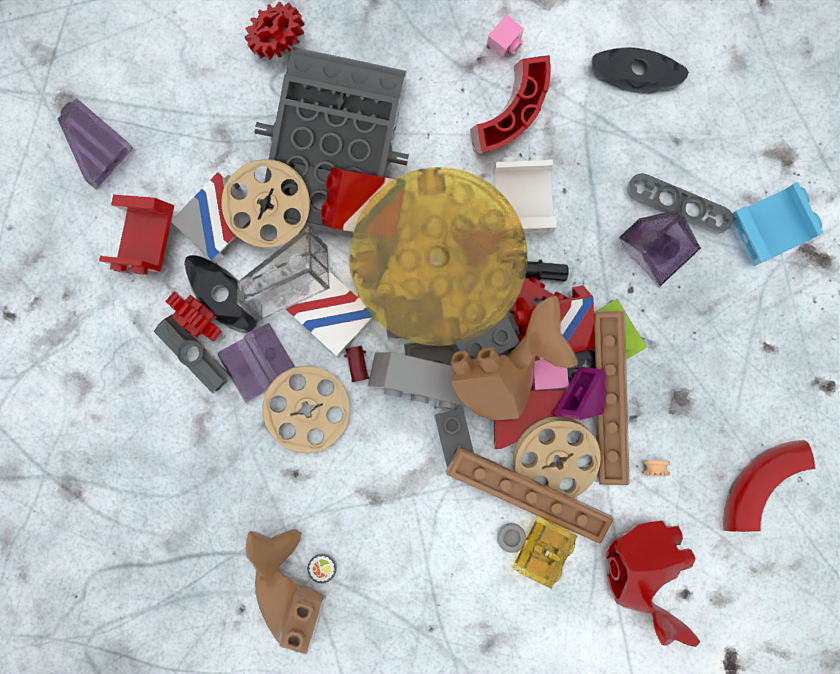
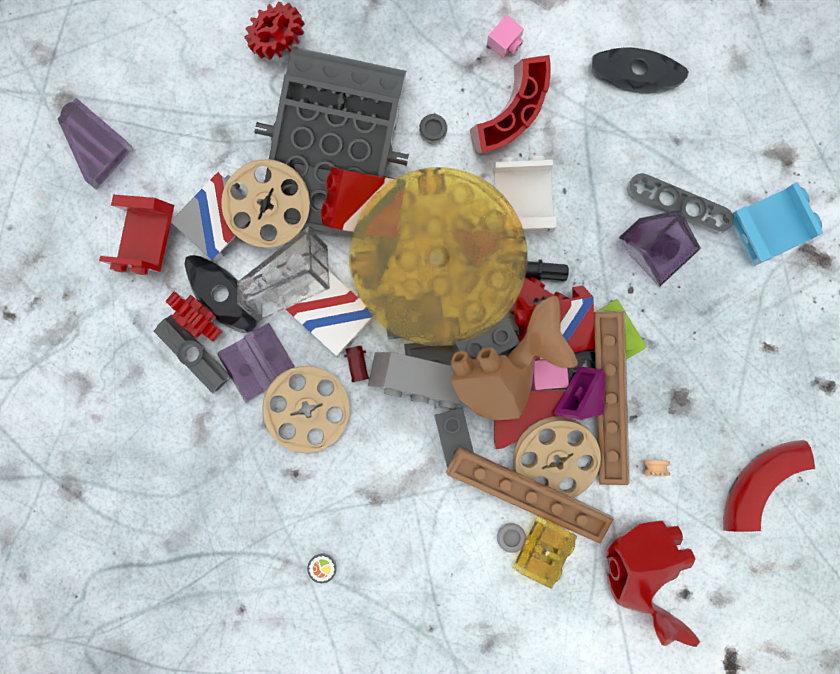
medium nougat hips [245,529,326,654] -> none
none -> dark grey tile [419,114,447,144]

